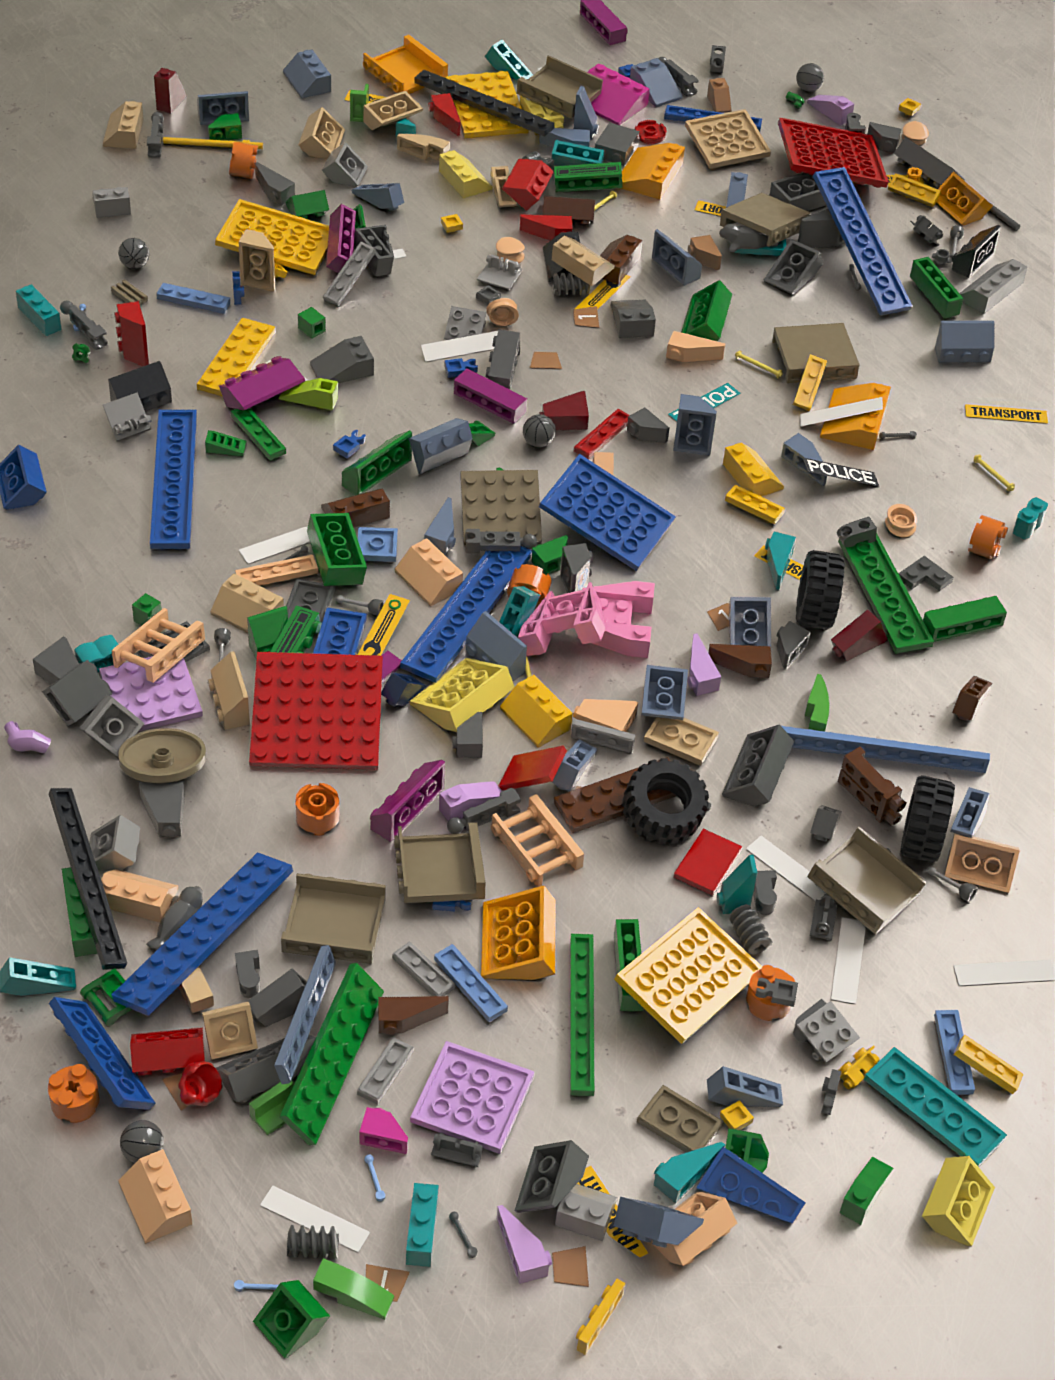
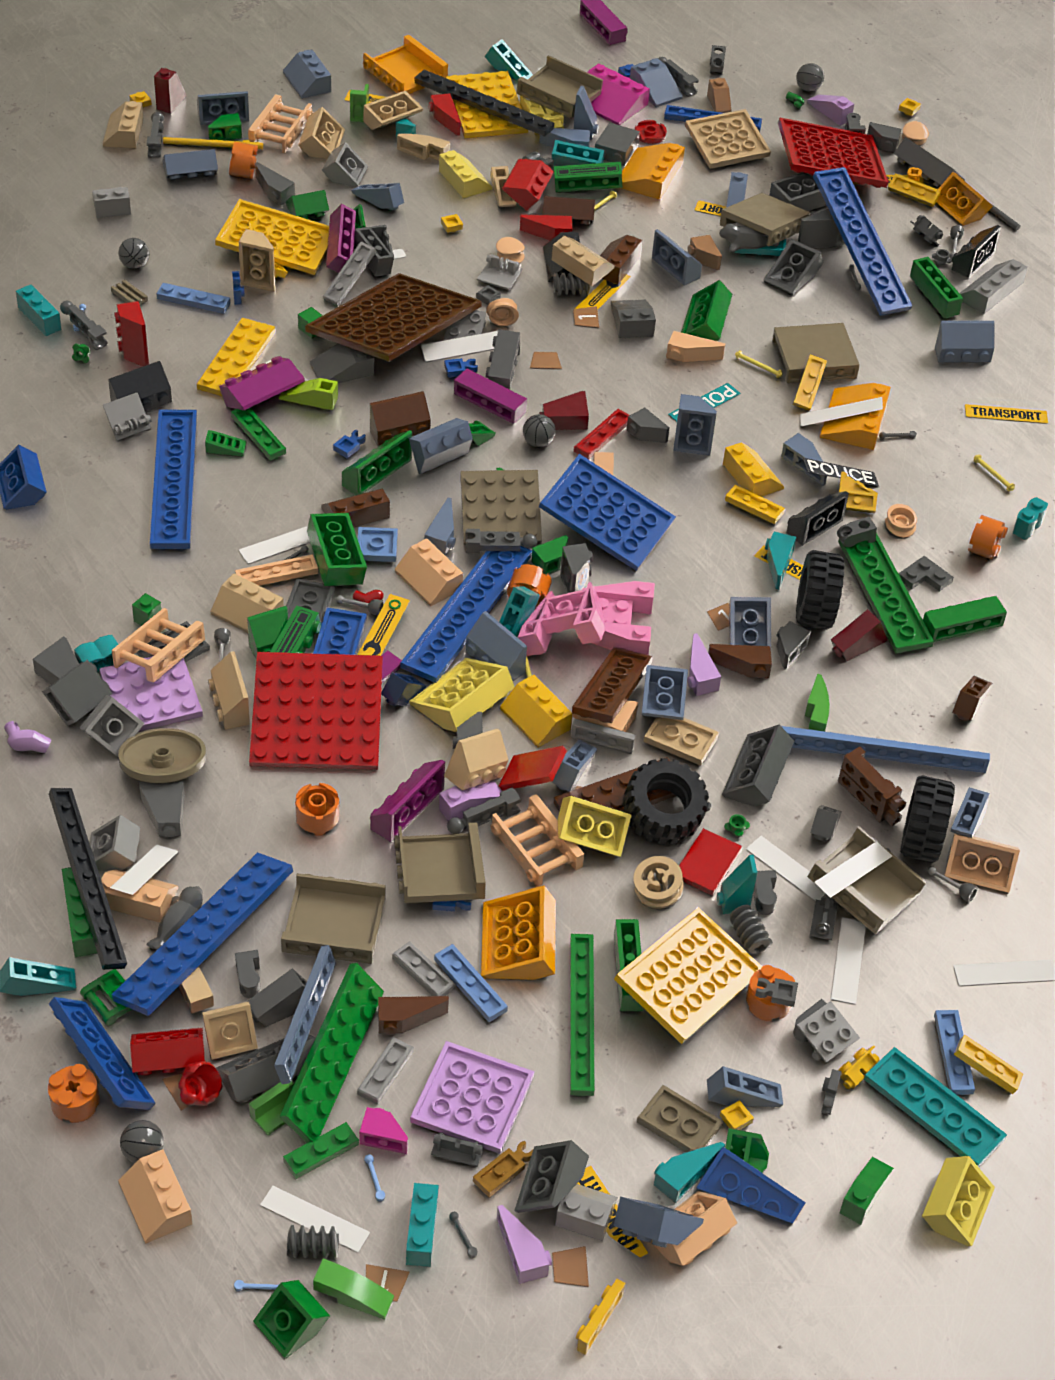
none -> white sticker [110,845,179,895]
none -> yellow plate [129,91,152,108]
none -> sand blue slope [162,149,218,180]
none -> light nougat fence [248,94,313,153]
none -> green plate [283,1122,359,1179]
none -> reddish brown tile [305,273,482,362]
none -> red arm [353,589,384,603]
none -> reddish brown slope [370,391,431,446]
none -> tan slope [444,729,508,791]
none -> pearl gold plate [473,1141,533,1198]
none -> light yellow slope [558,796,631,857]
none -> reddish brown plate [572,647,652,723]
none -> tan wheel [633,856,683,909]
none -> green plate [724,814,750,837]
none -> black slope [786,491,849,546]
none -> white sticker [815,841,892,898]
none -> yellow wing [839,472,878,513]

